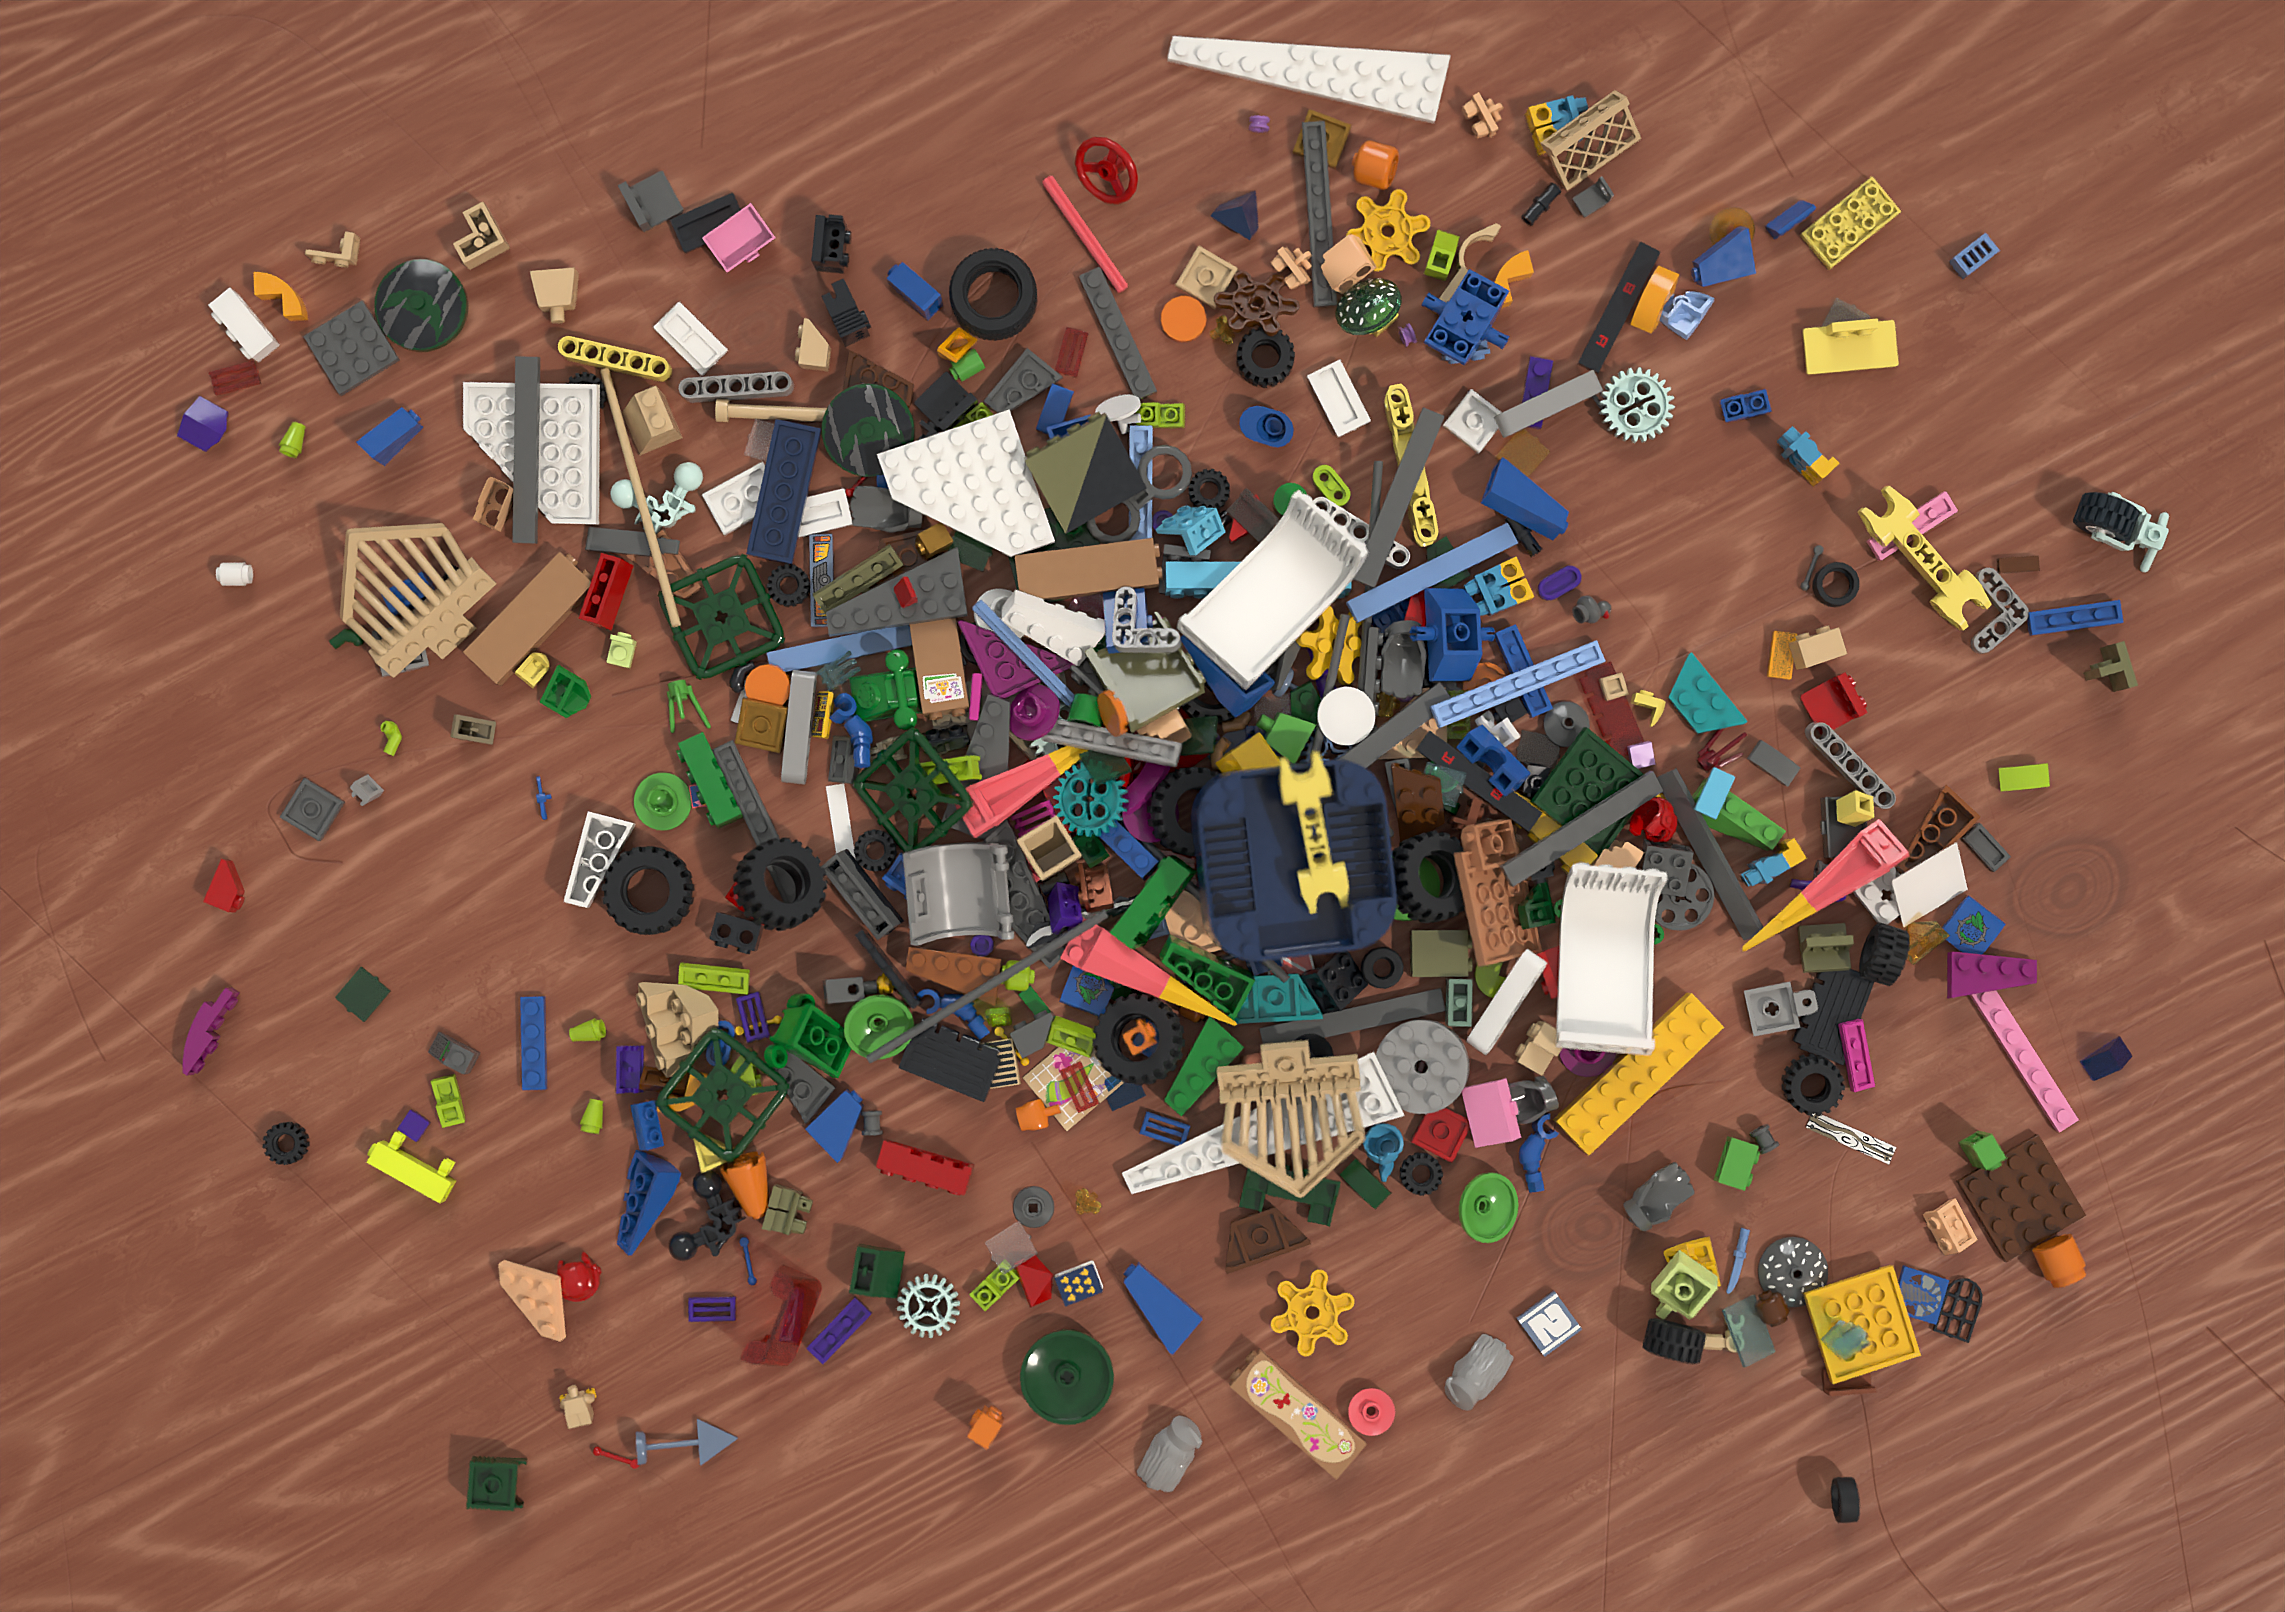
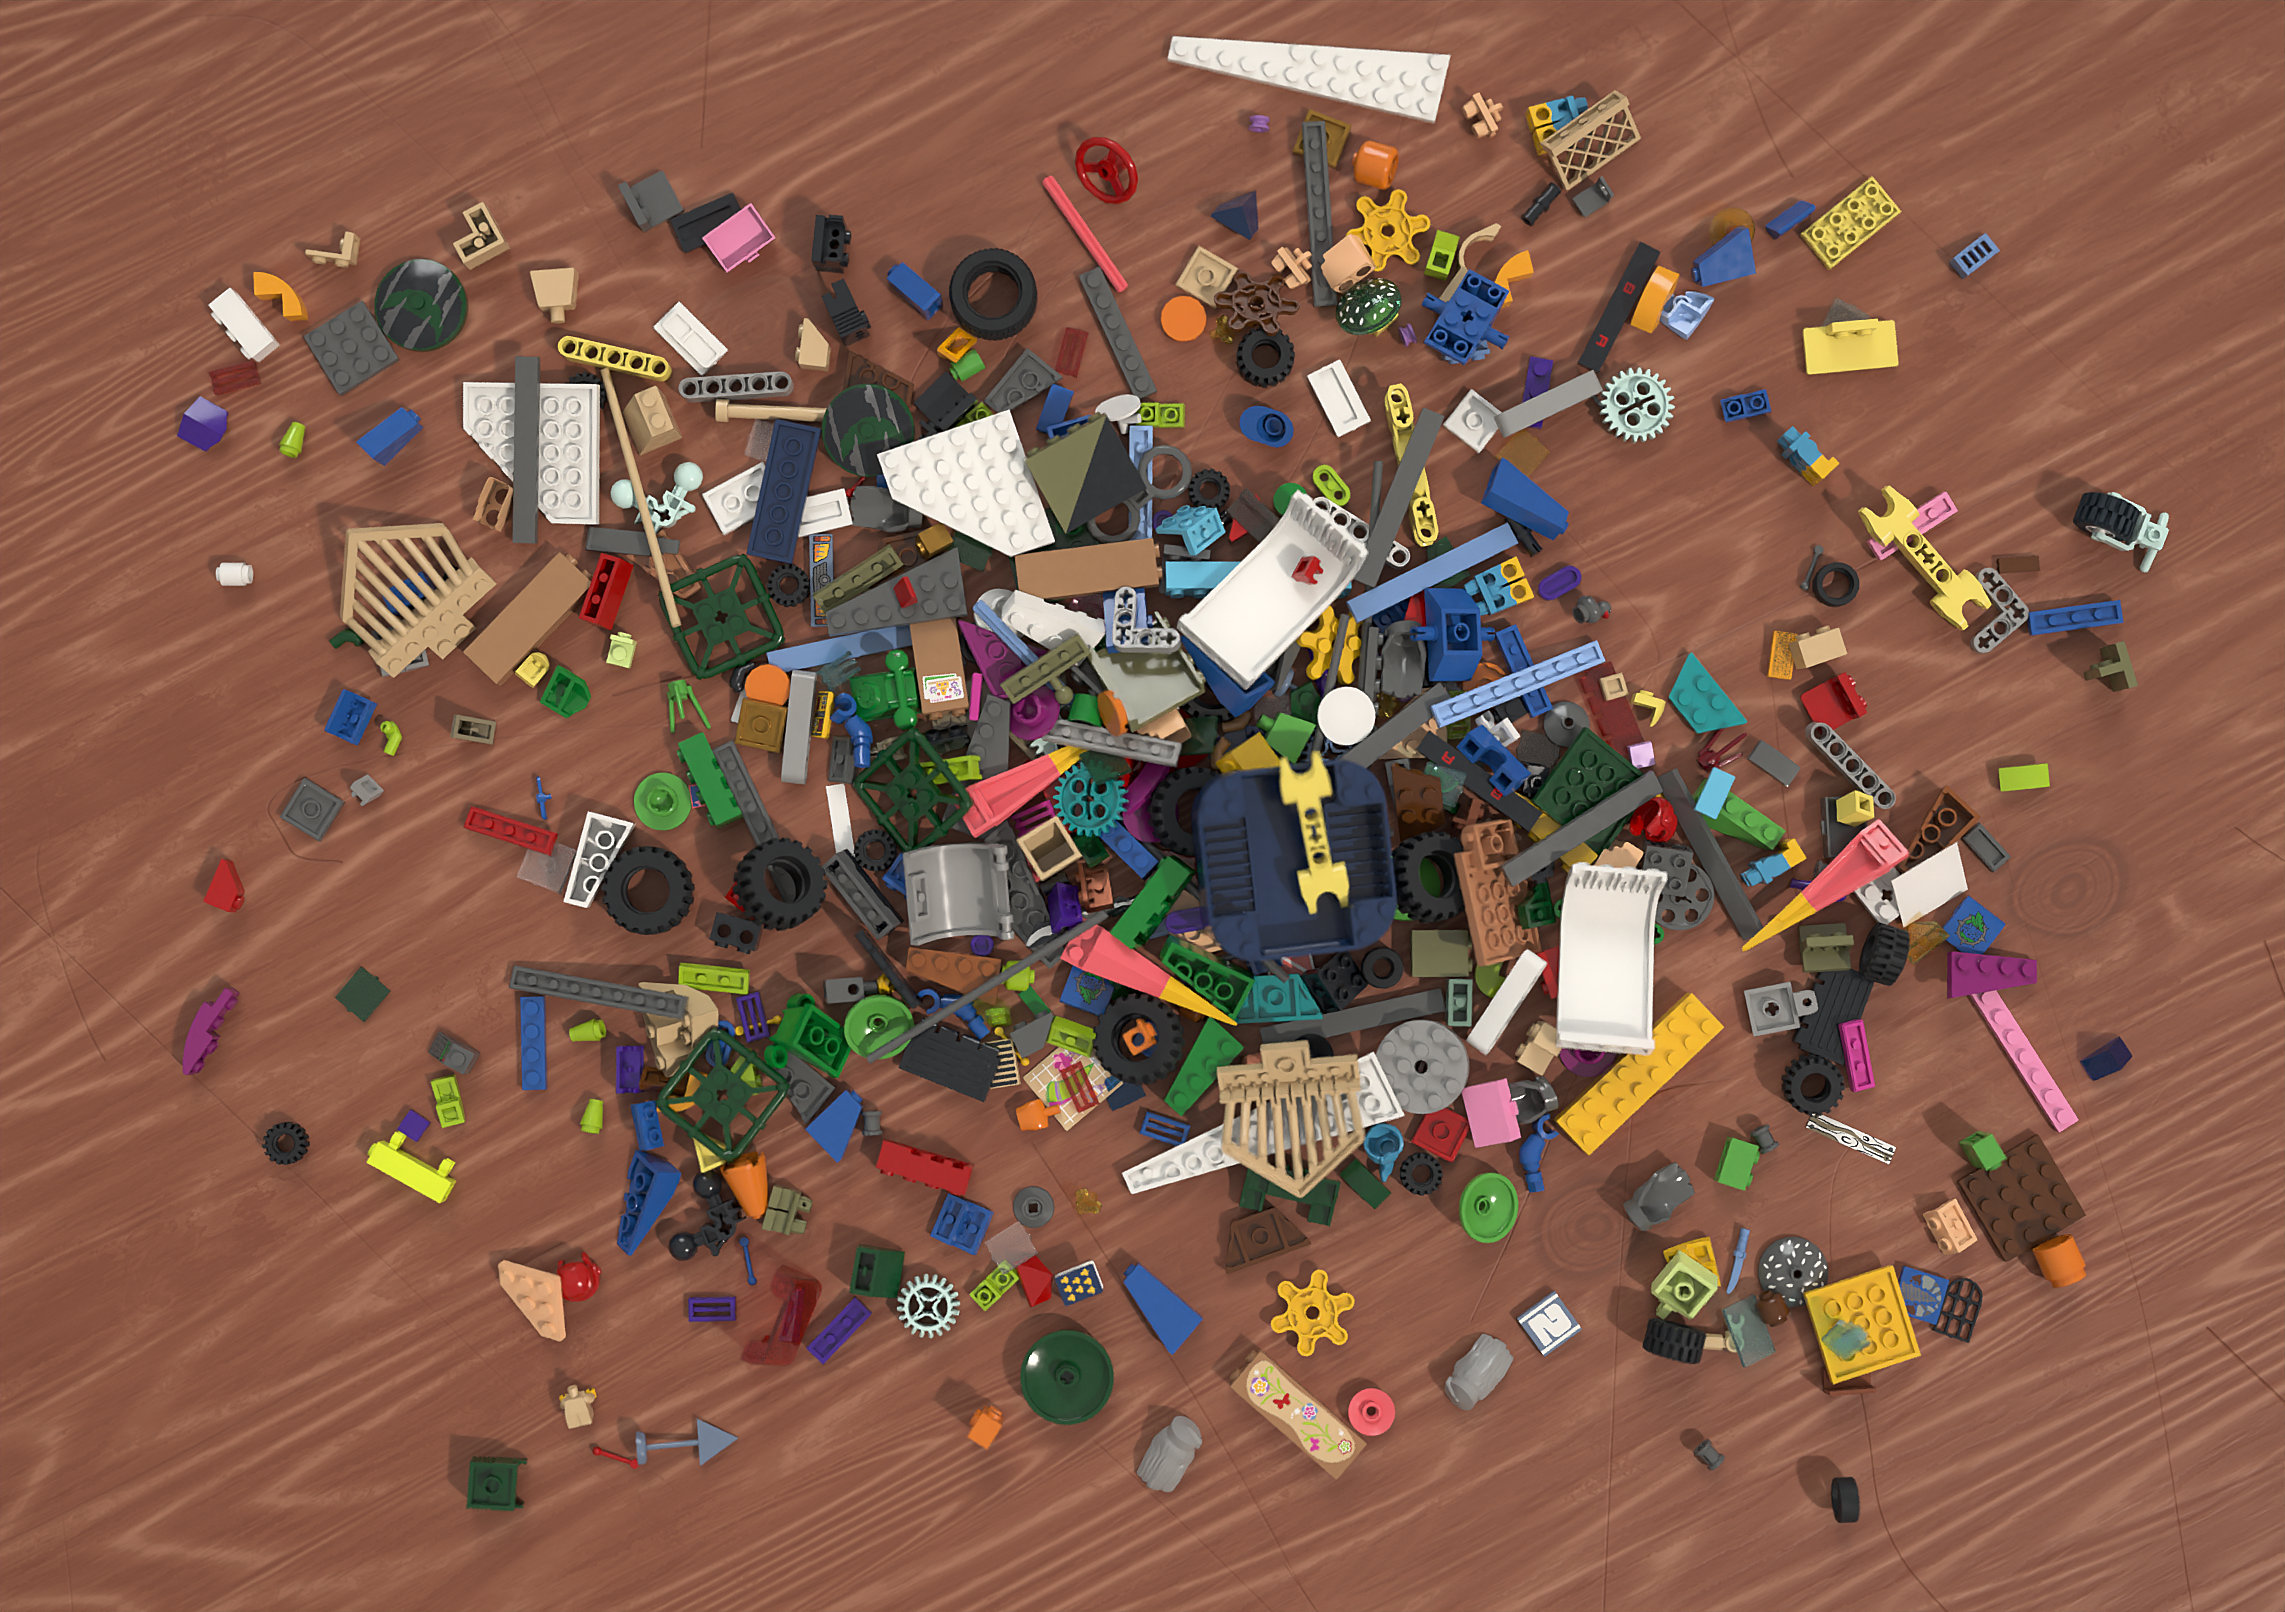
none -> blue bracket [324,689,377,746]
none -> red tile [463,806,558,856]
none -> dark grey tile [509,965,689,1020]
none -> clear plate [517,842,577,894]
none -> blue slope [930,1193,994,1255]
none -> olive plate [1000,633,1091,704]
none -> dark purple tile [1165,907,1205,934]
none -> red tile [1291,556,1323,585]
none -> dark grey bush [1693,1439,1725,1471]

